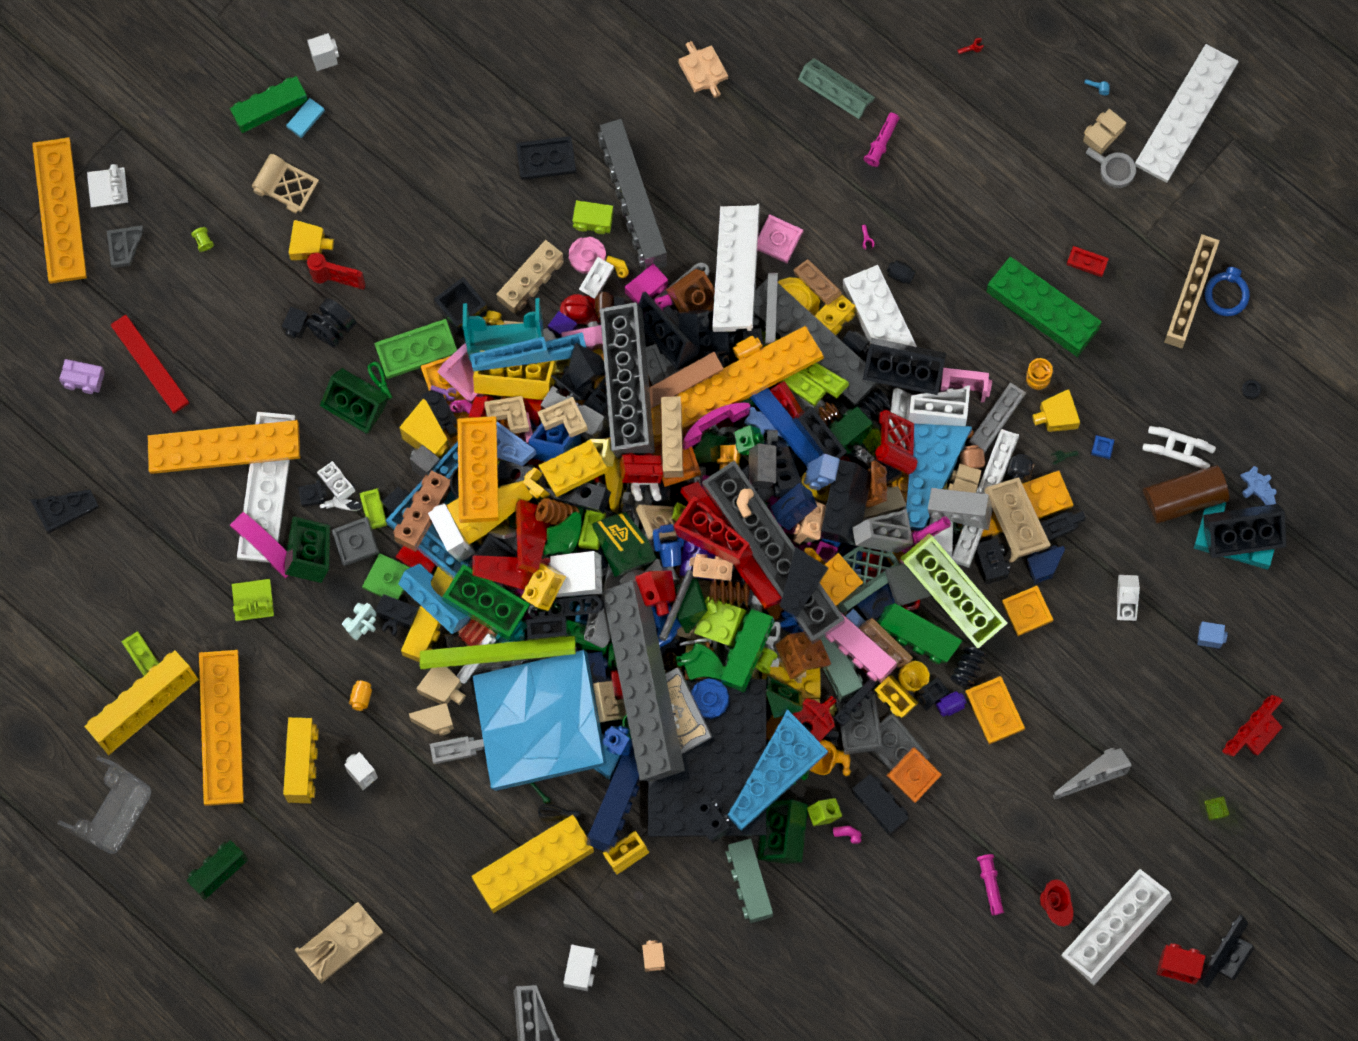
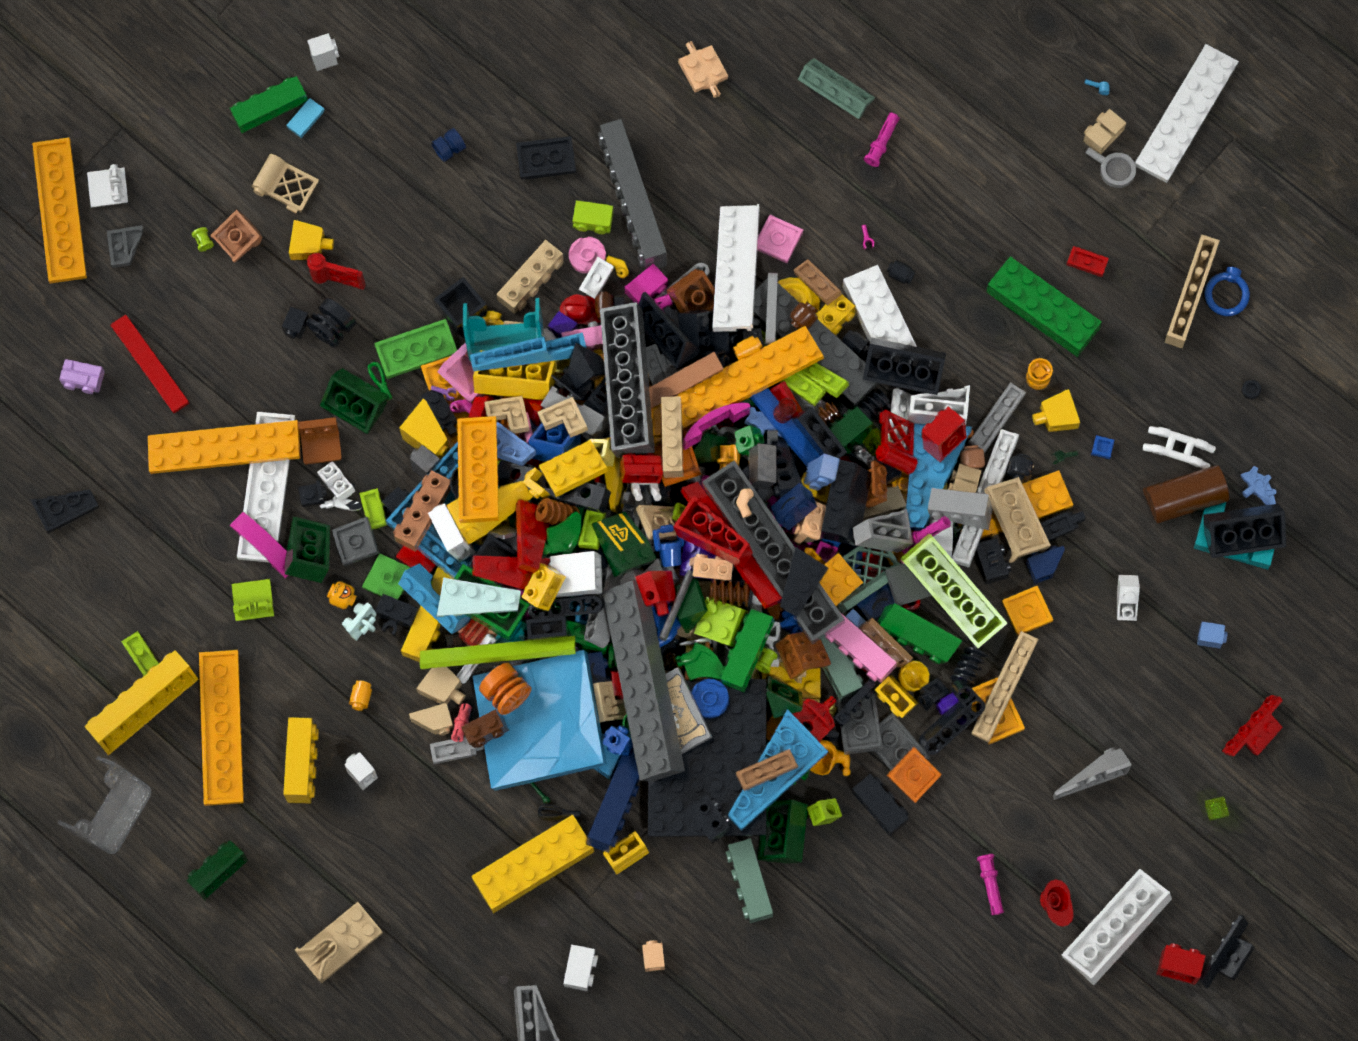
dark pink arm [833,826,862,844] -> none
bright pink panel [940,368,992,403] -> none
red hand [958,38,984,54] -> none
none -> nougat slope [210,209,262,262]
none -> dark orange bracket [298,417,342,465]
none -> light orange head [327,581,357,610]
none -> dark blue wheel [431,128,466,162]
none -> light aqua wing [437,578,521,617]
none -> coral pin [451,704,472,742]
none -> reddish brown brick [461,709,510,748]
none -> orange wheel [479,663,532,715]
none -> medium nougat tile [736,749,798,791]
none -> clear red wheel [773,398,797,424]
none -> reddish brown head [790,301,818,330]
none -> black beam [919,680,985,755]
none -> red brick [922,406,967,462]
none -> tan tile [971,631,1039,743]

